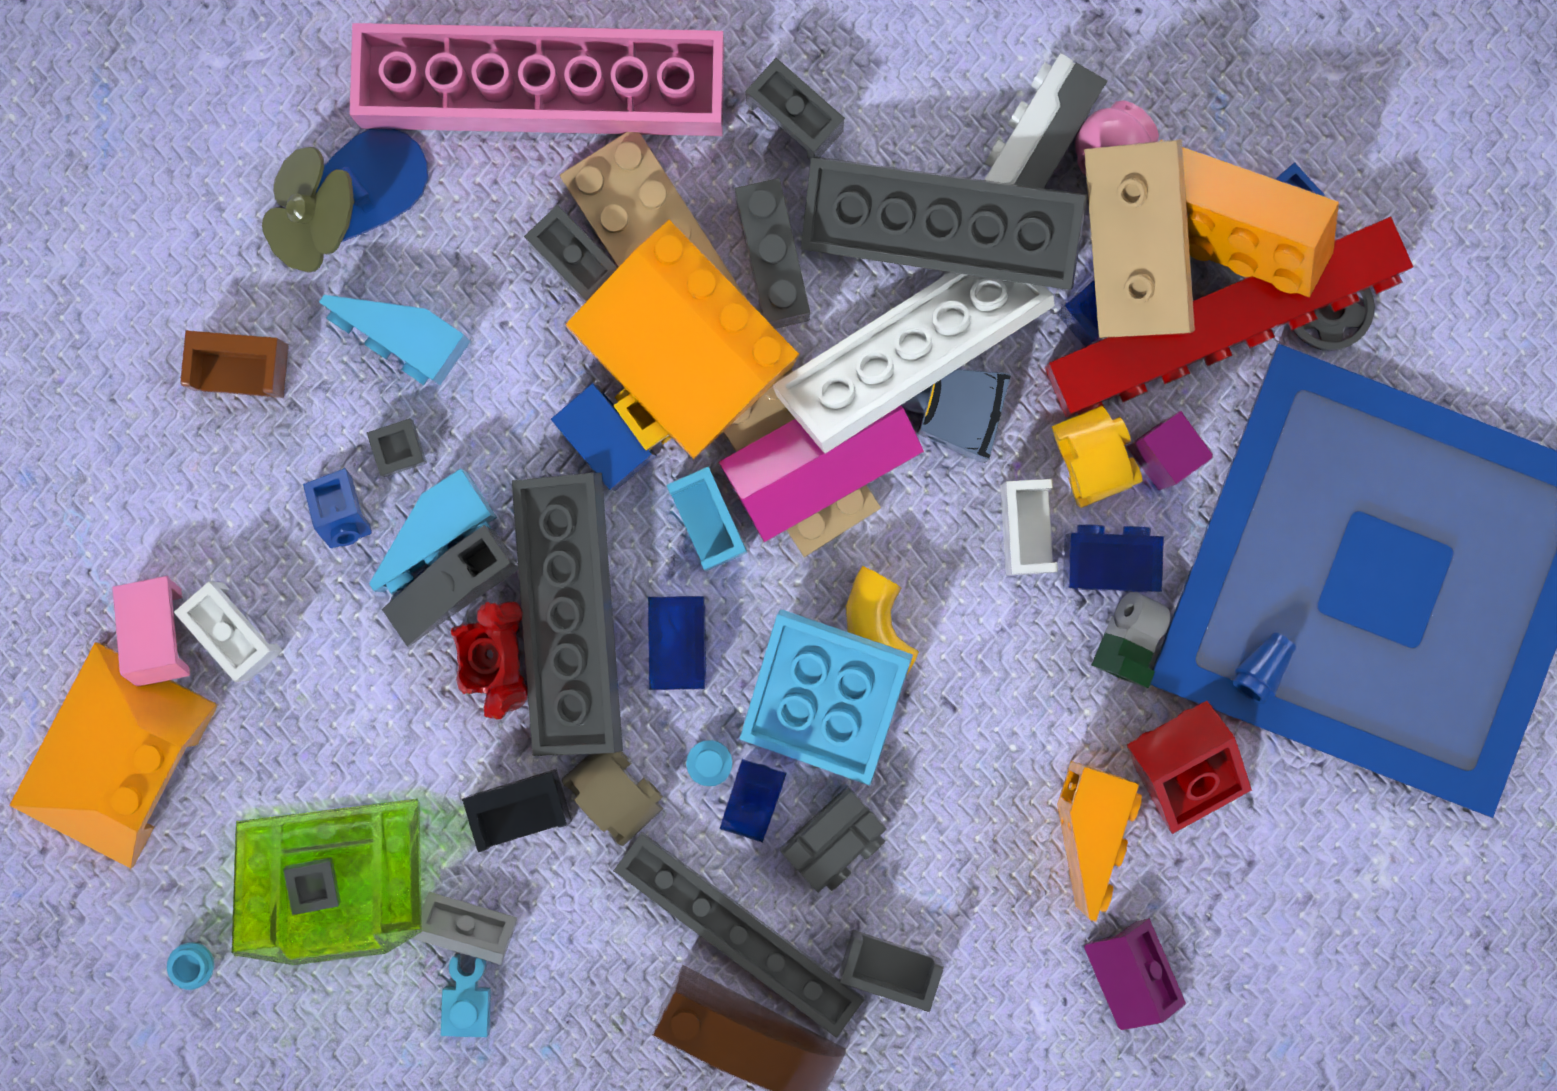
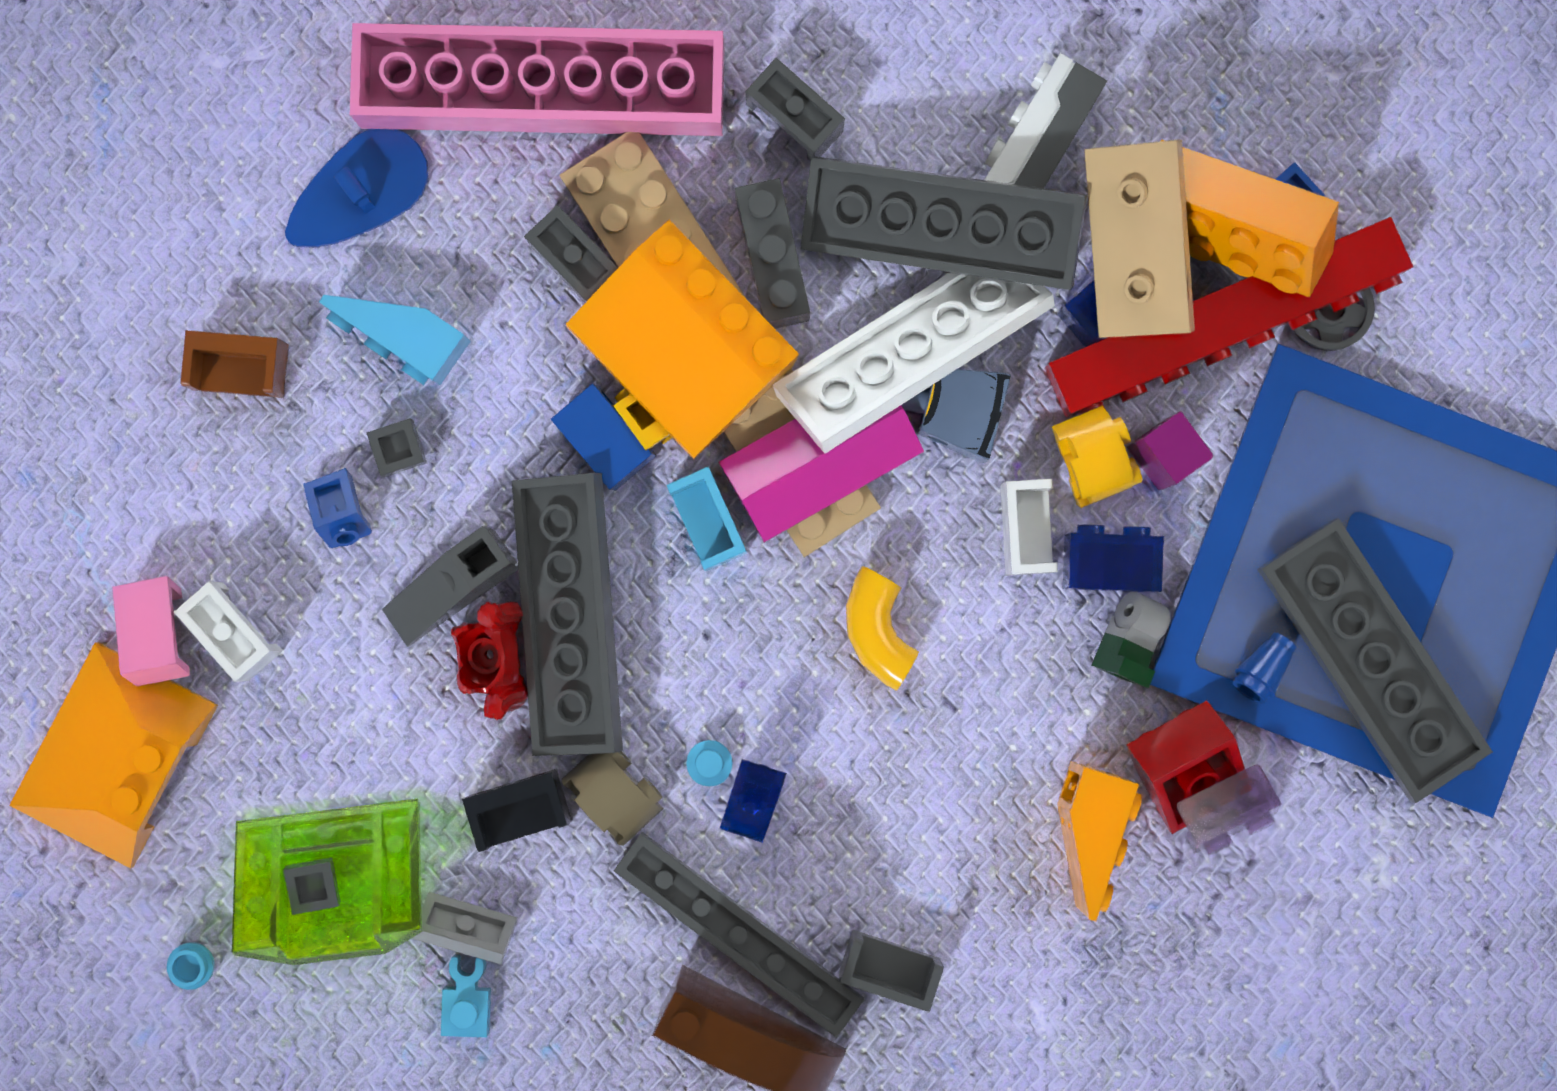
olive piece [262,147,354,273] -> none
medium azure slope [369,468,497,594] -> none
clear blue panel [648,596,707,690] -> none
medium azure plate [740,609,913,786] -> none
dark grey brick [780,785,887,893] -> none
bright pink piece [1075,100,1159,176] -> none
magenta panel [1084,918,1186,1030] -> none
none -> clear purple bracket [1176,764,1282,855]
none -> dark grey plate [1257,518,1493,803]

